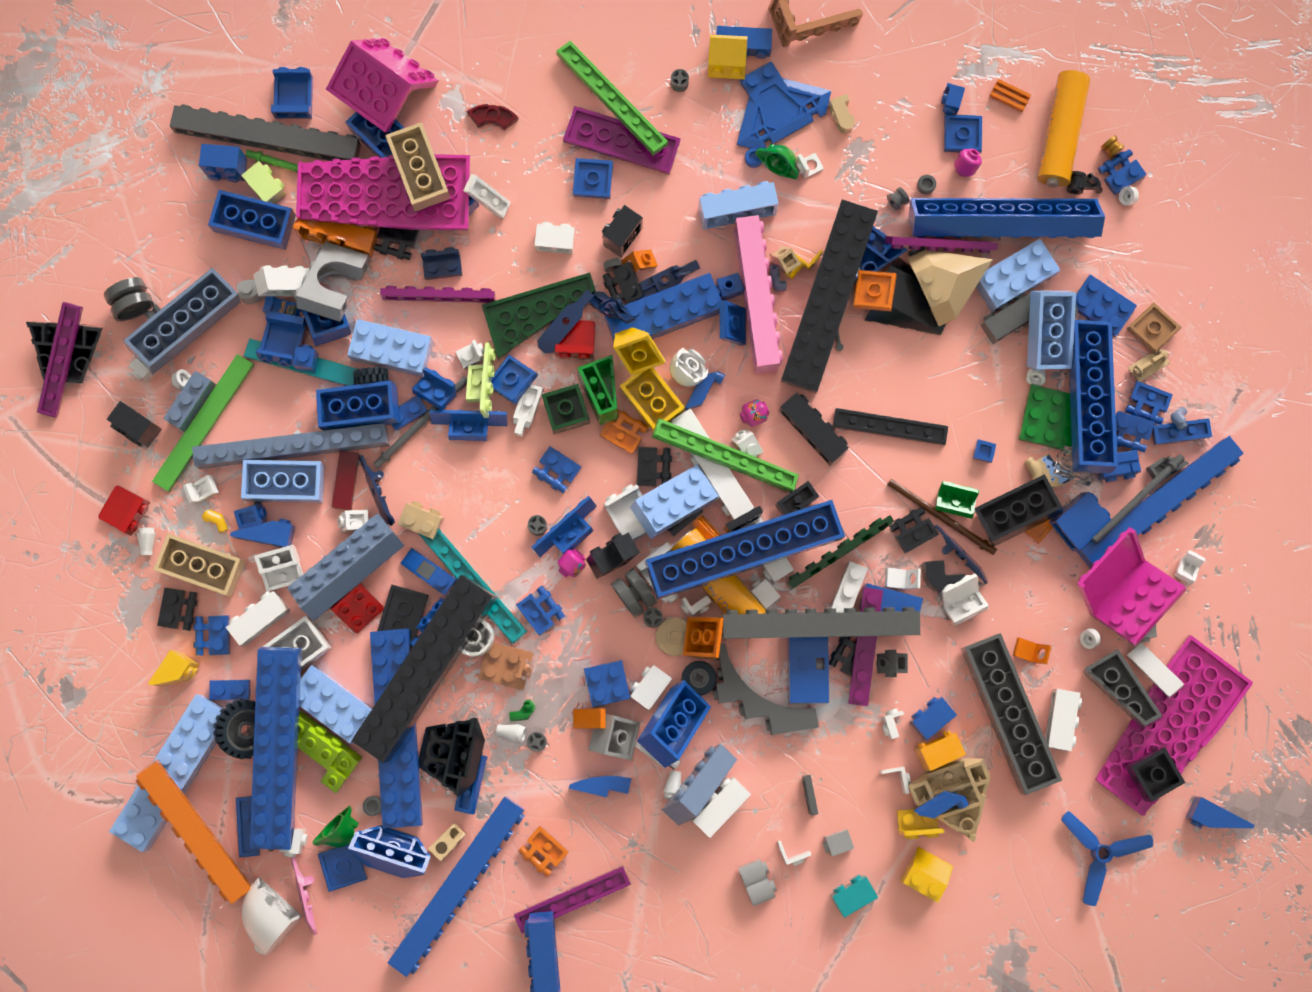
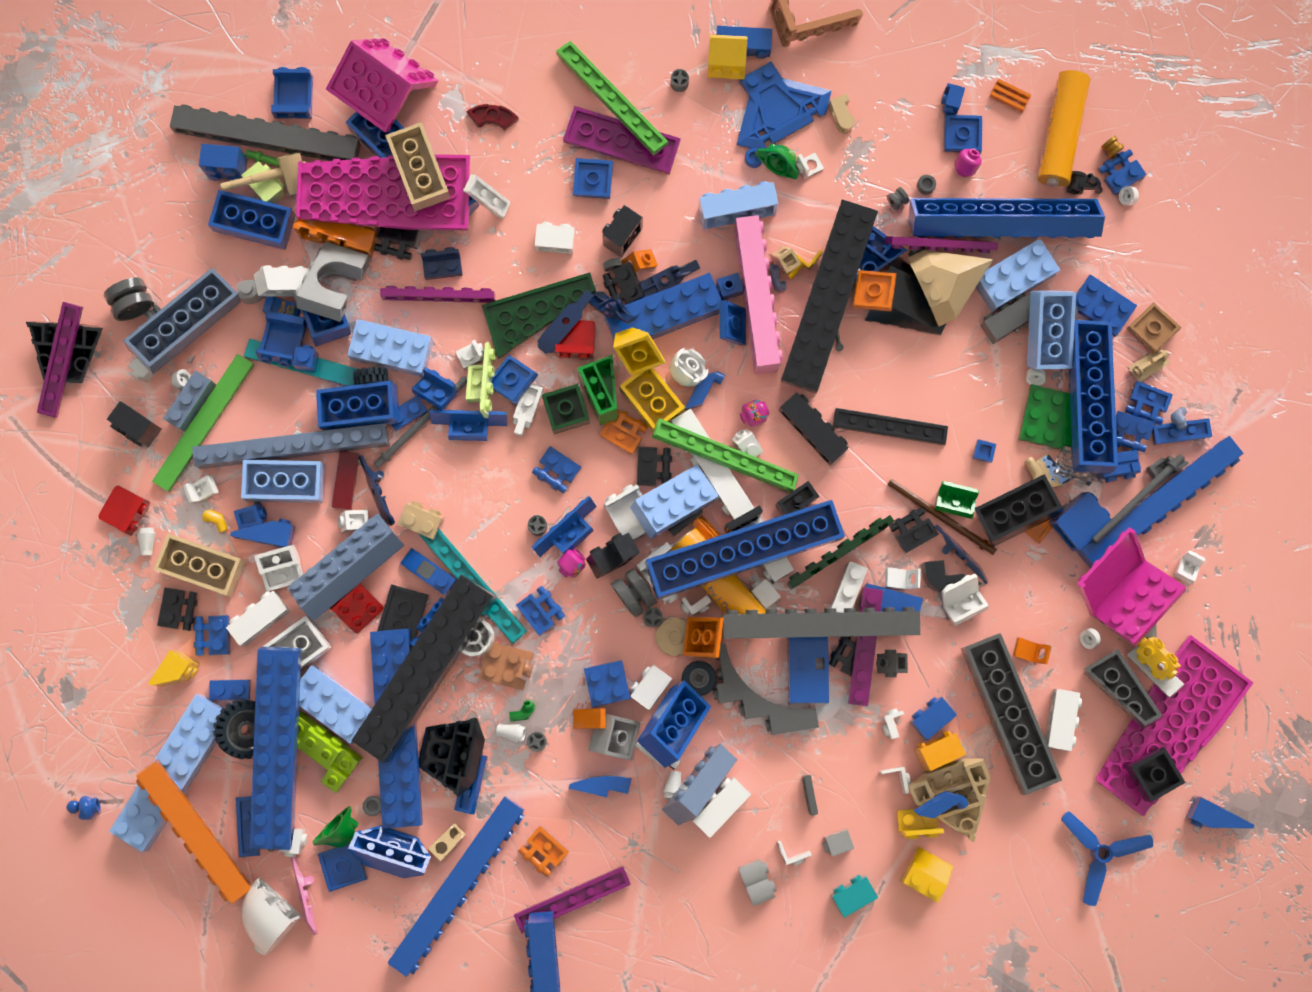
none -> blue animal [66,796,101,820]
none -> tan piece [220,153,306,195]
none -> yellow brick [1135,637,1181,680]

